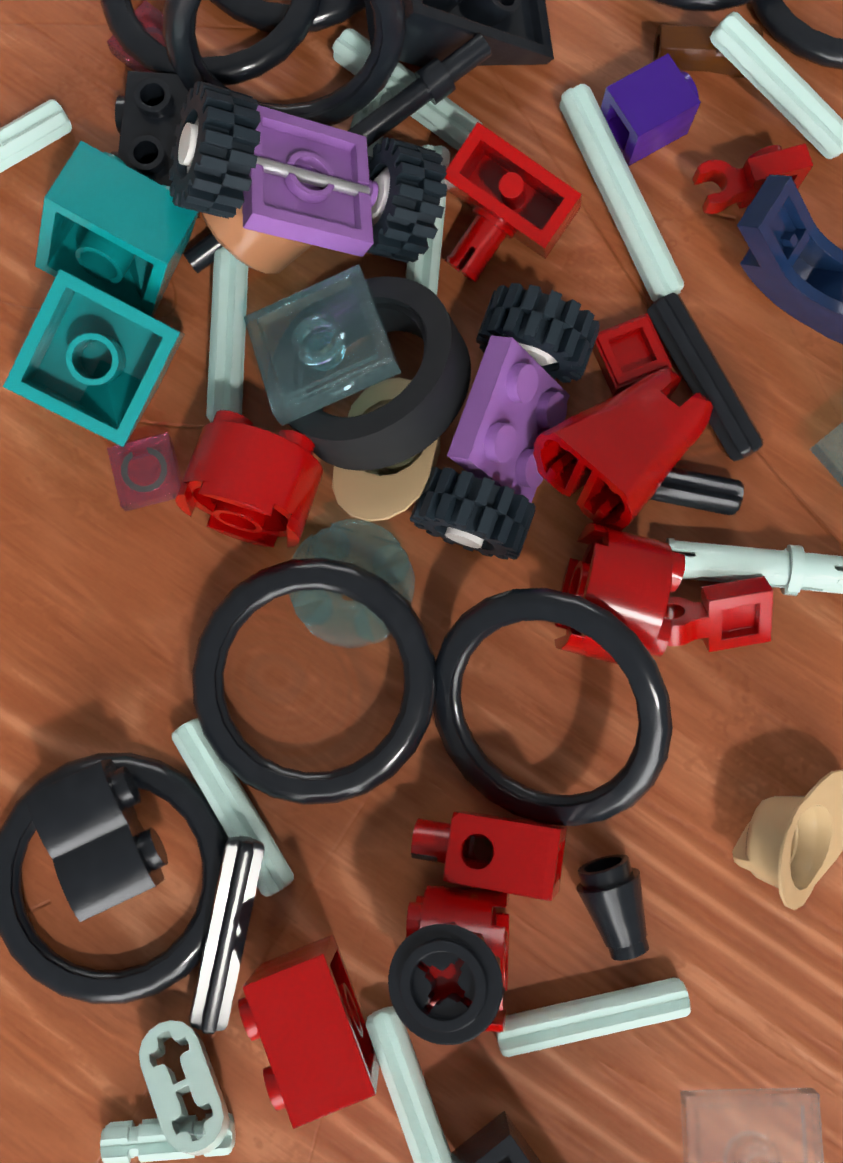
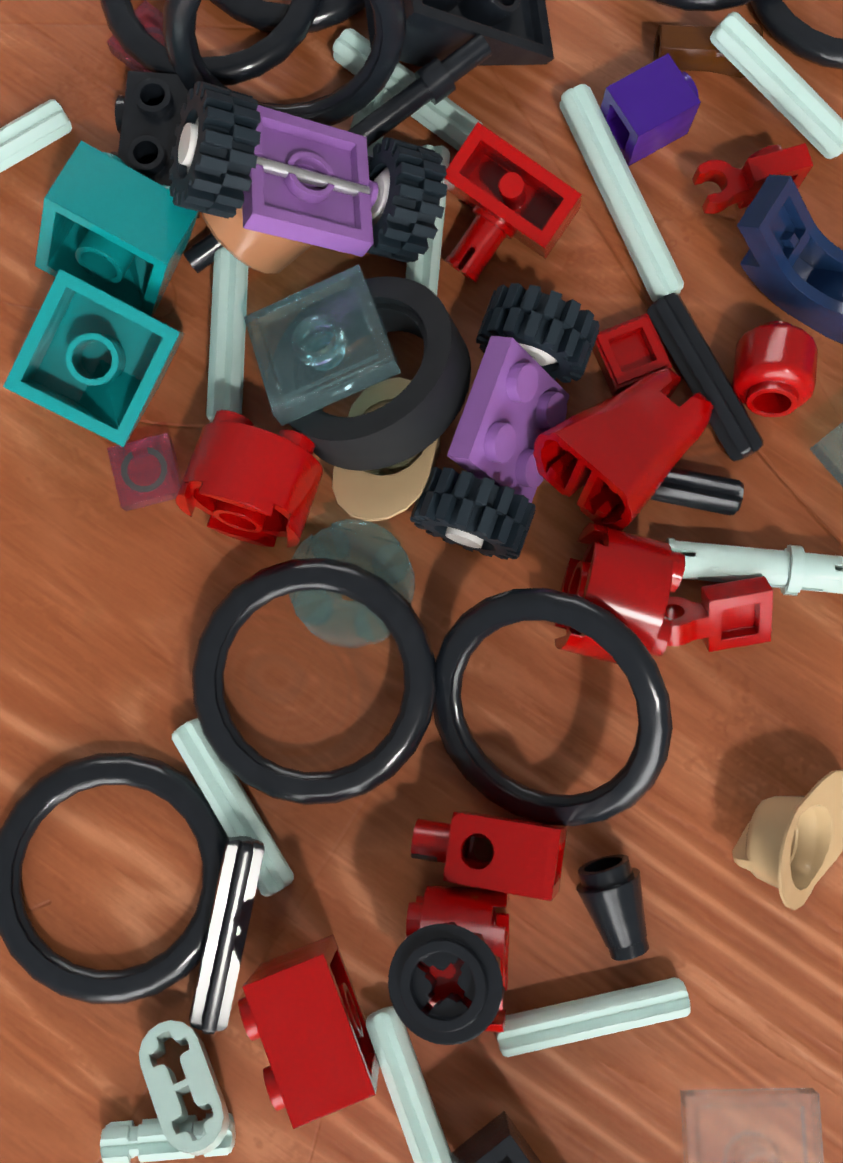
black brick [25,759,168,922] -> none
none -> red head [732,321,818,417]

